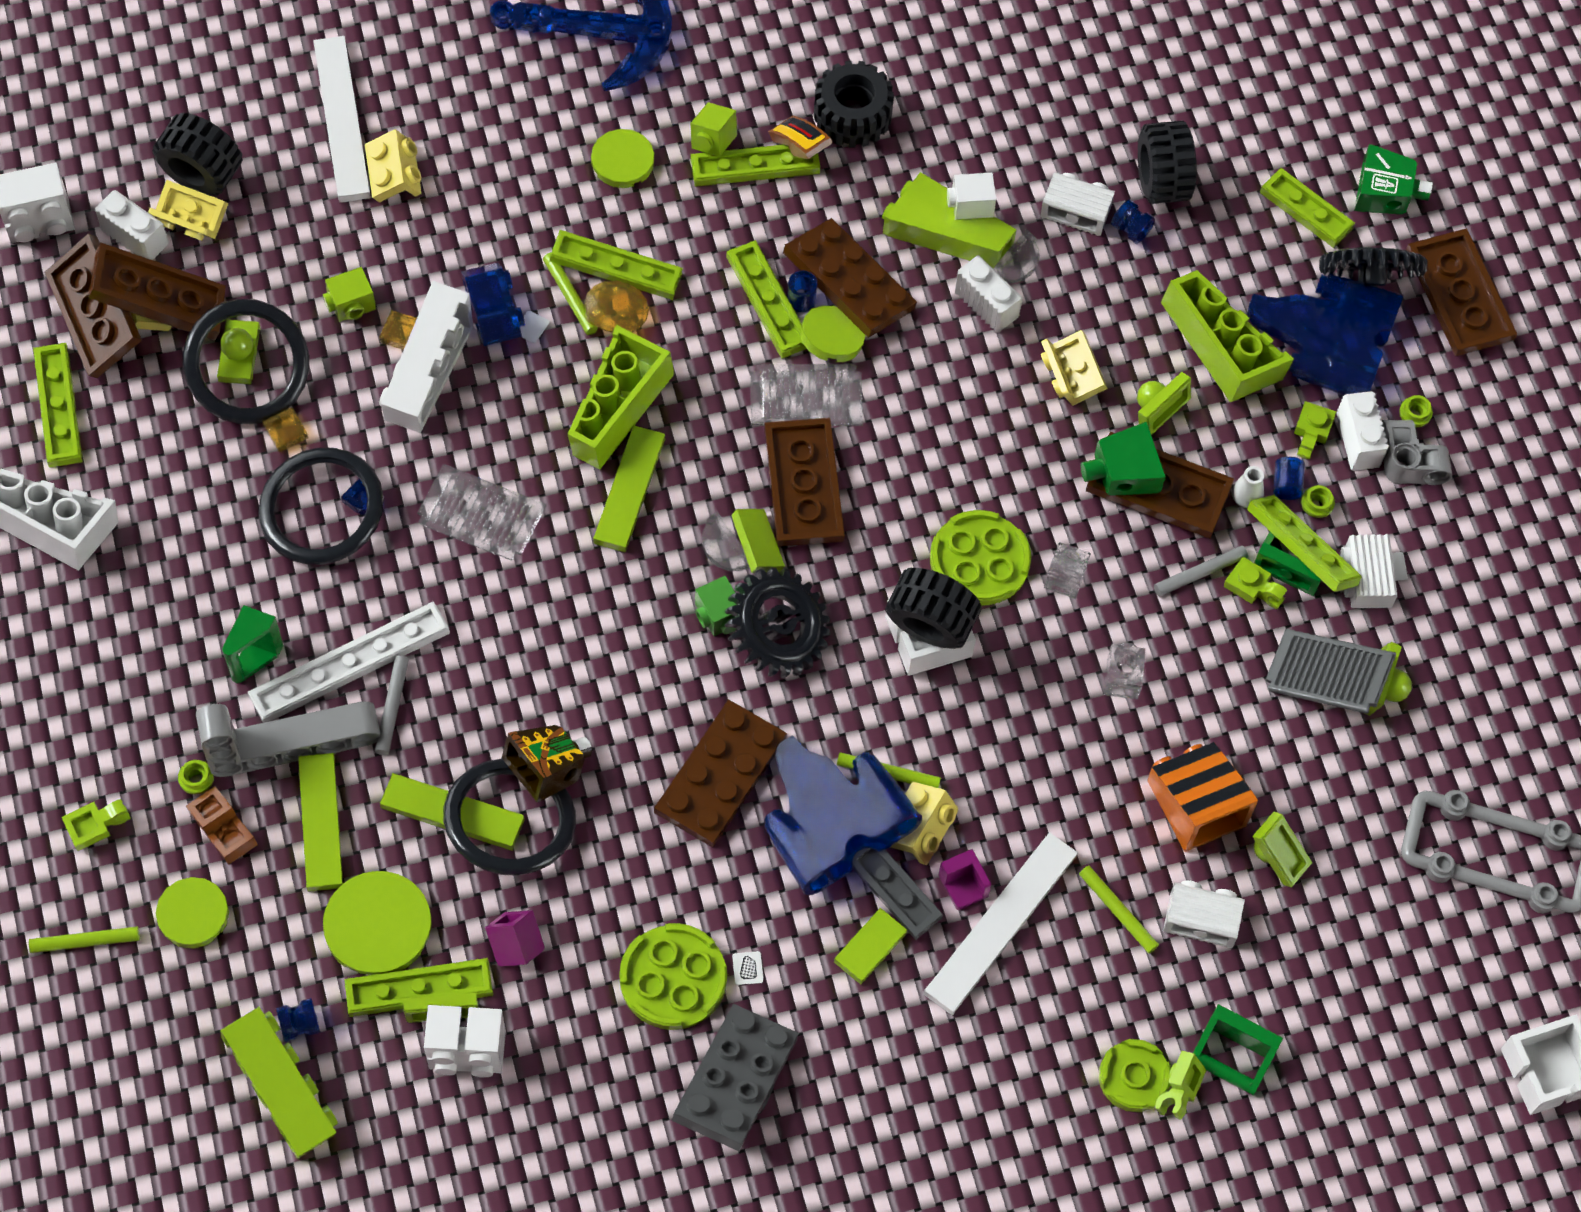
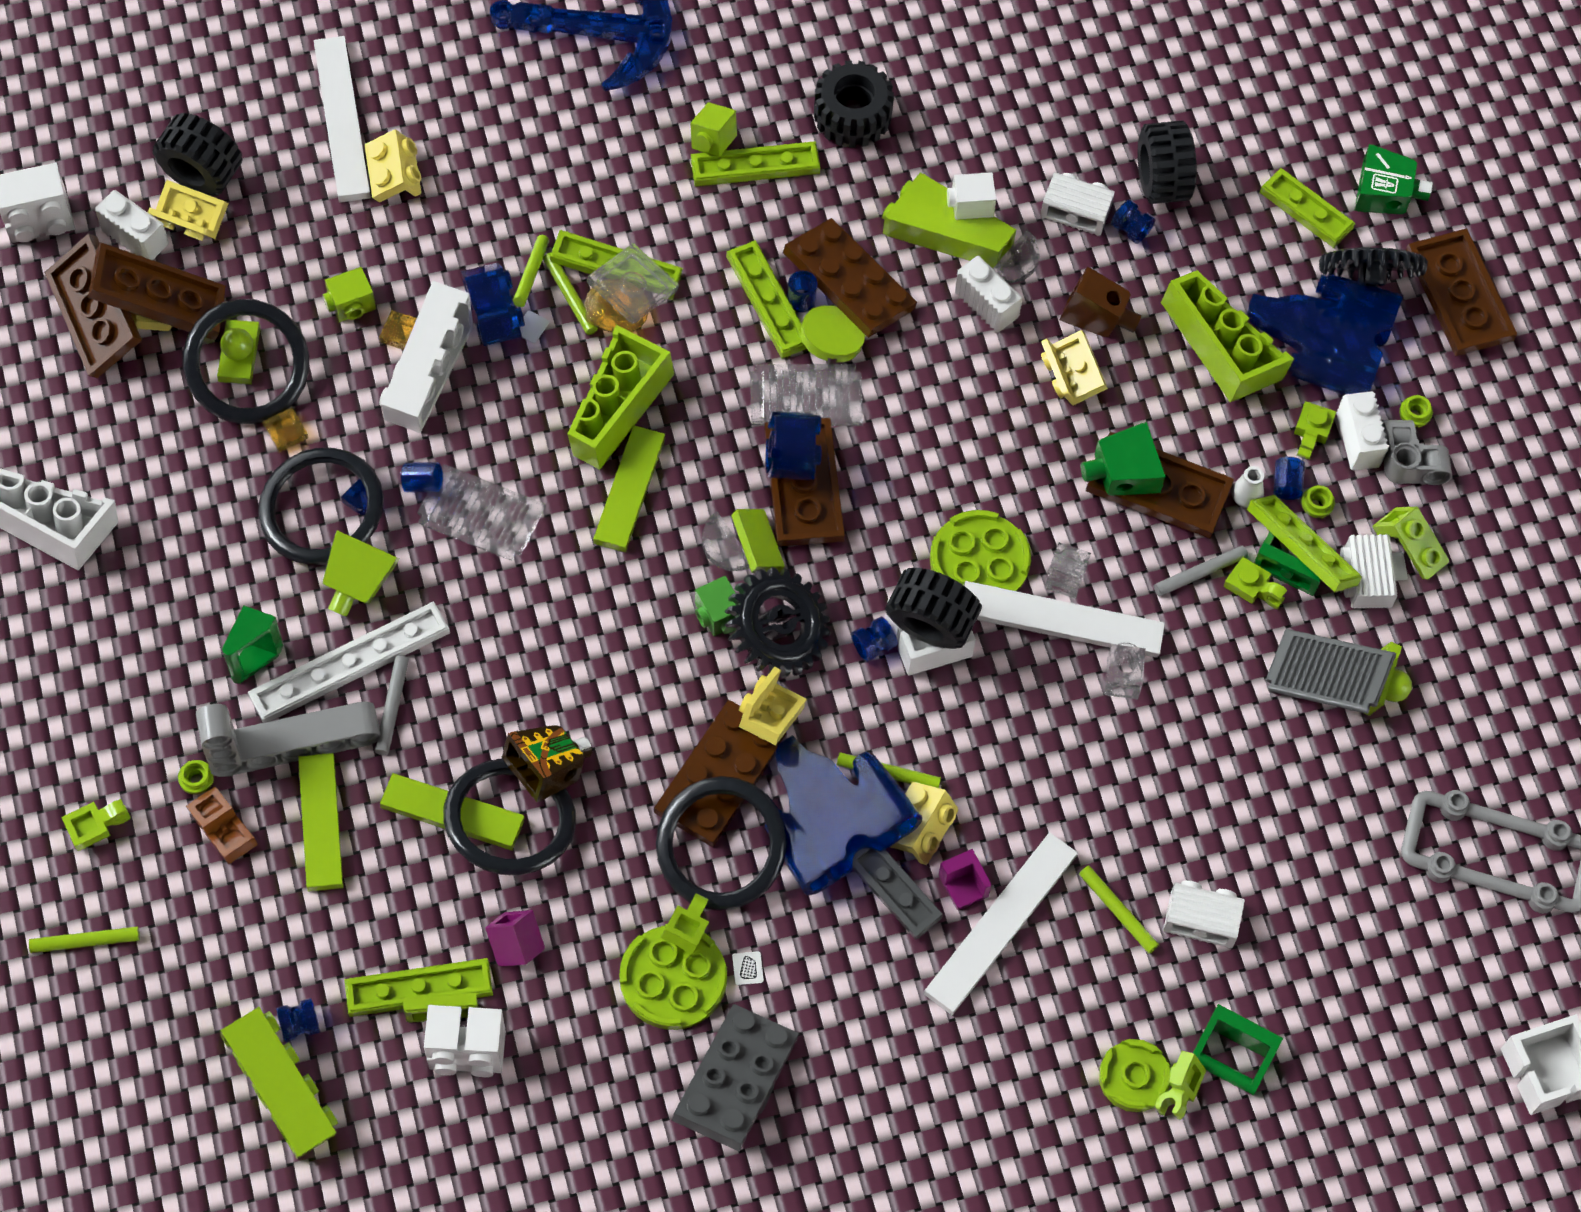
lime tile [33,343,83,468] -> none
lime tile [156,877,229,949] -> none
lime tile [323,871,432,975] -> none
lime tile [591,129,654,188] -> none
slope [768,116,833,159] -> none
lime tile [834,908,907,985] -> none
lime tile [1137,372,1191,435] -> none
orange slope [1147,742,1258,852] -> none
lime tile [1252,812,1312,887] -> none
none -> lime torso [323,530,400,617]
none -> clear blue beam [401,462,443,493]
none -> lime bar [513,235,549,307]
none -> clear tile [587,243,679,325]
none -> black wedge [655,776,788,911]
none -> lime plate [661,893,709,954]
none -> light yellow bracket [739,667,807,745]
none -> clear blue brick [765,411,822,480]
none -> clear blue wheel [851,616,898,662]
none -> white tile [964,581,1165,658]
none -> reddish brown torso [1059,267,1142,337]
none -> lime bracket [1372,506,1449,579]

